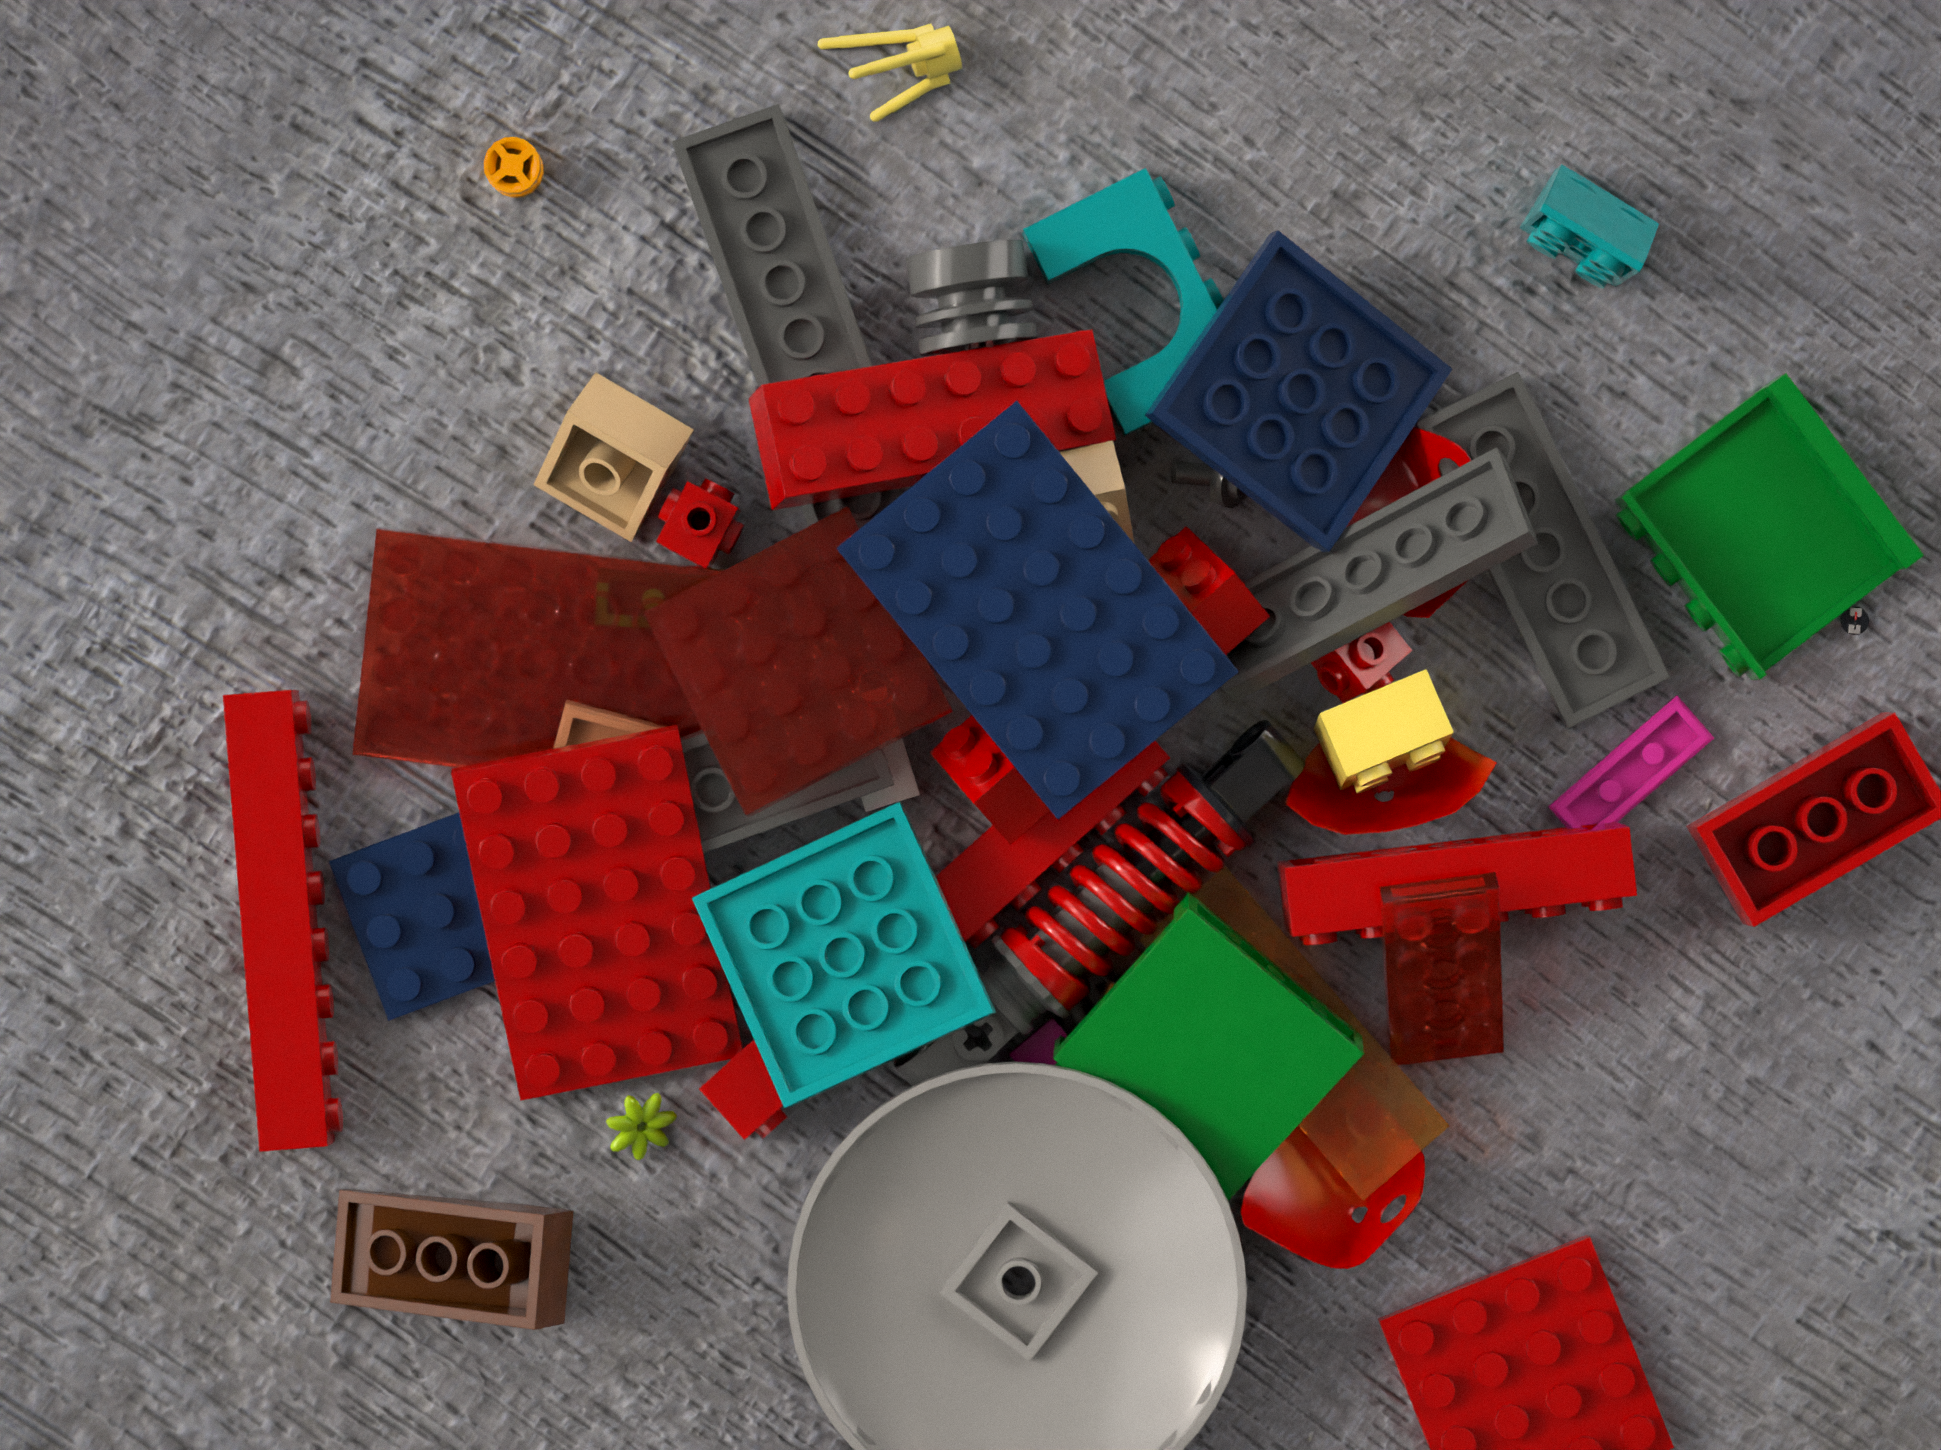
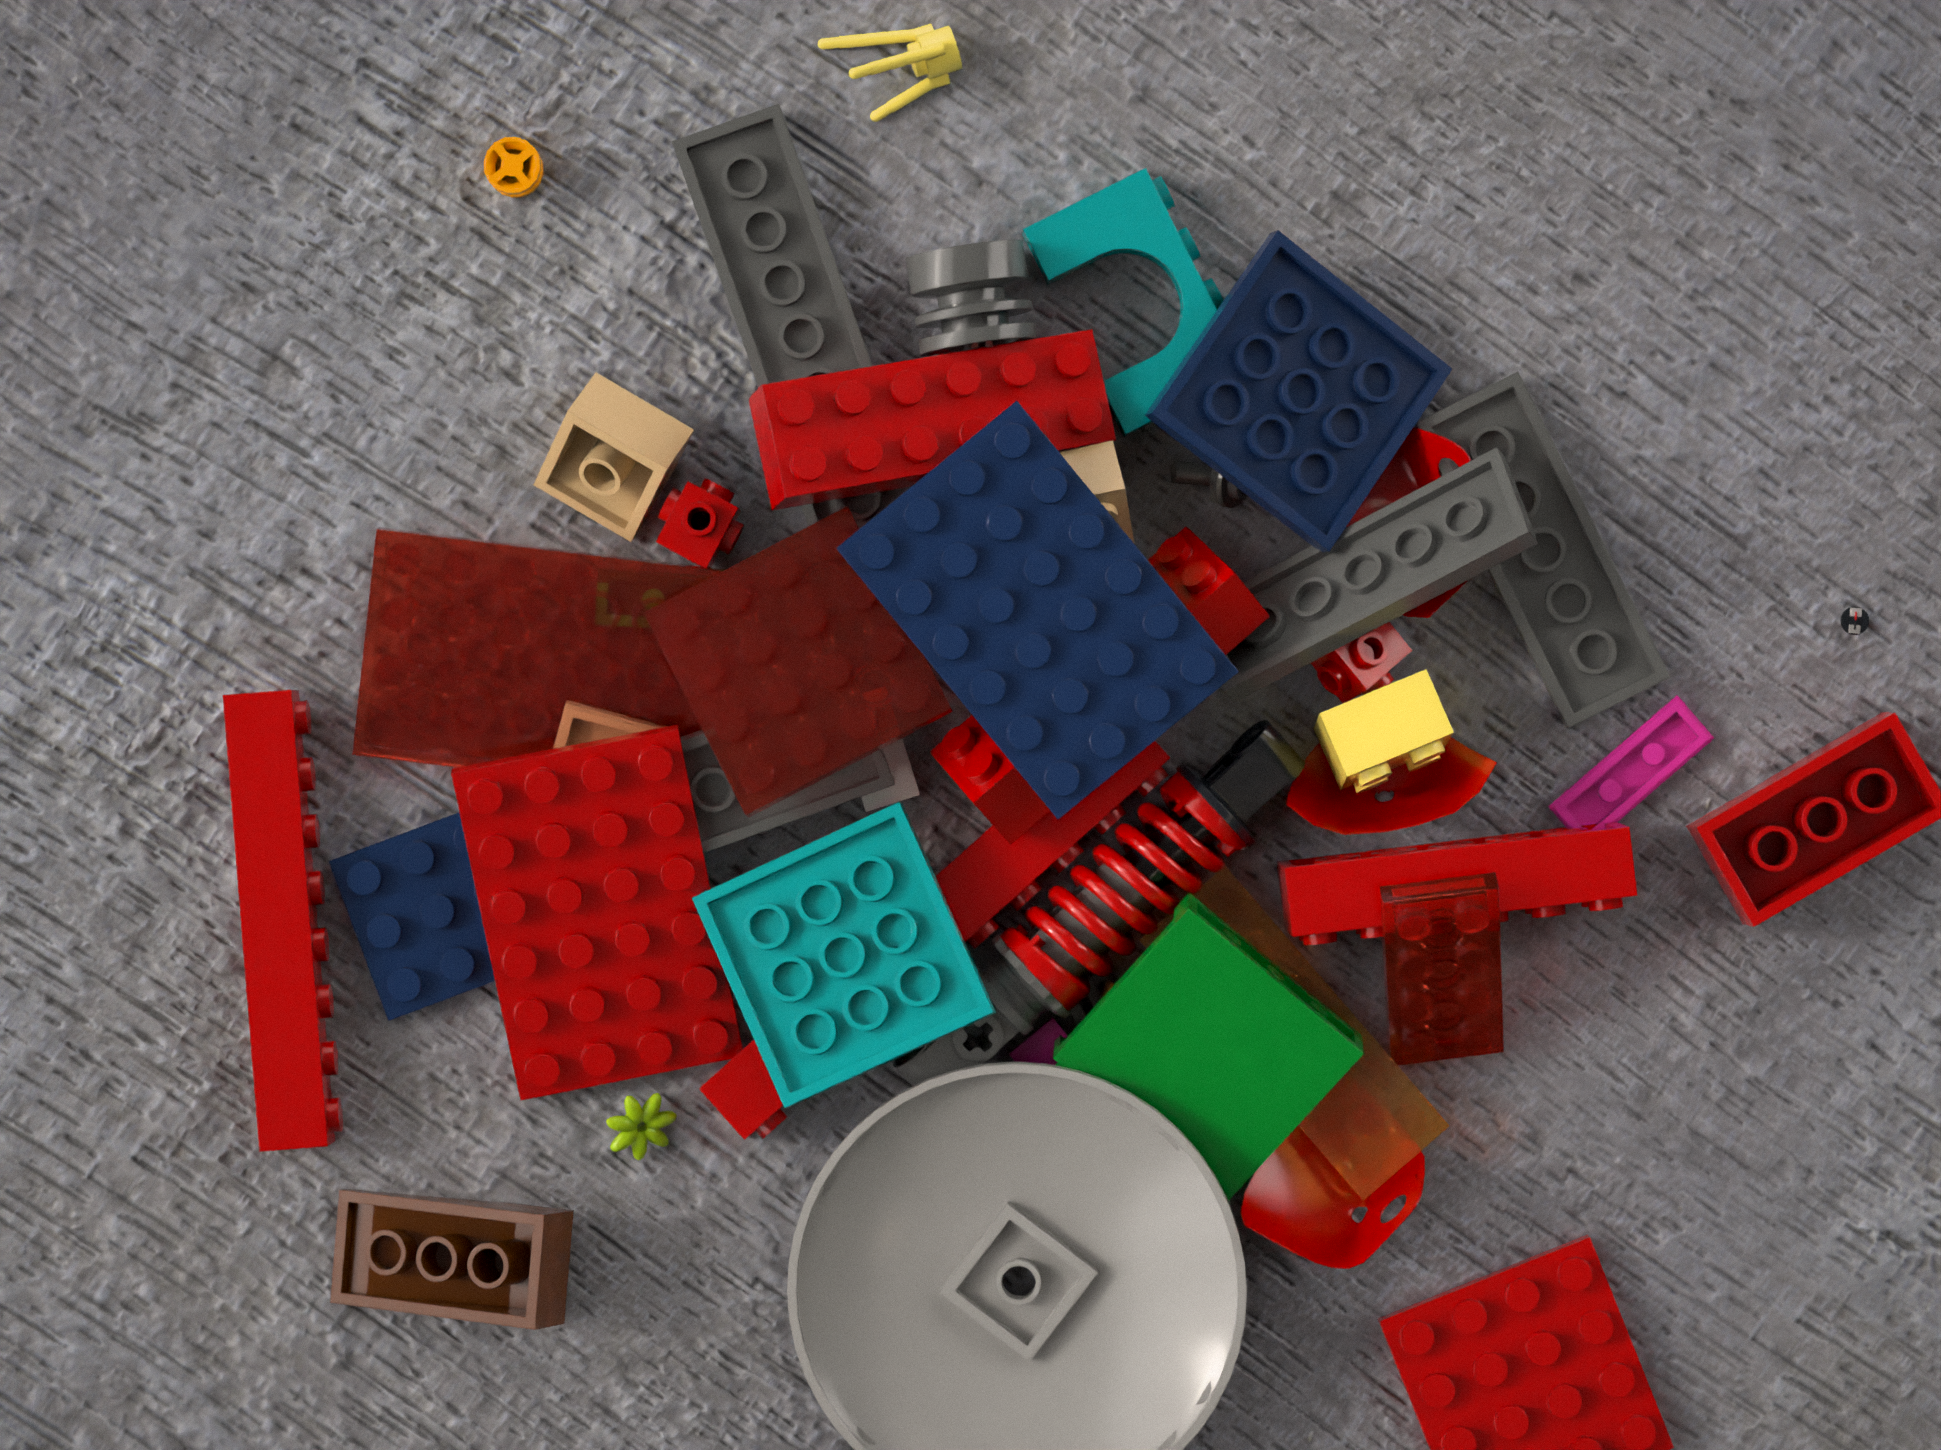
teal slope [1520,164,1659,289] -> none
green panel [1614,373,1924,680] -> none

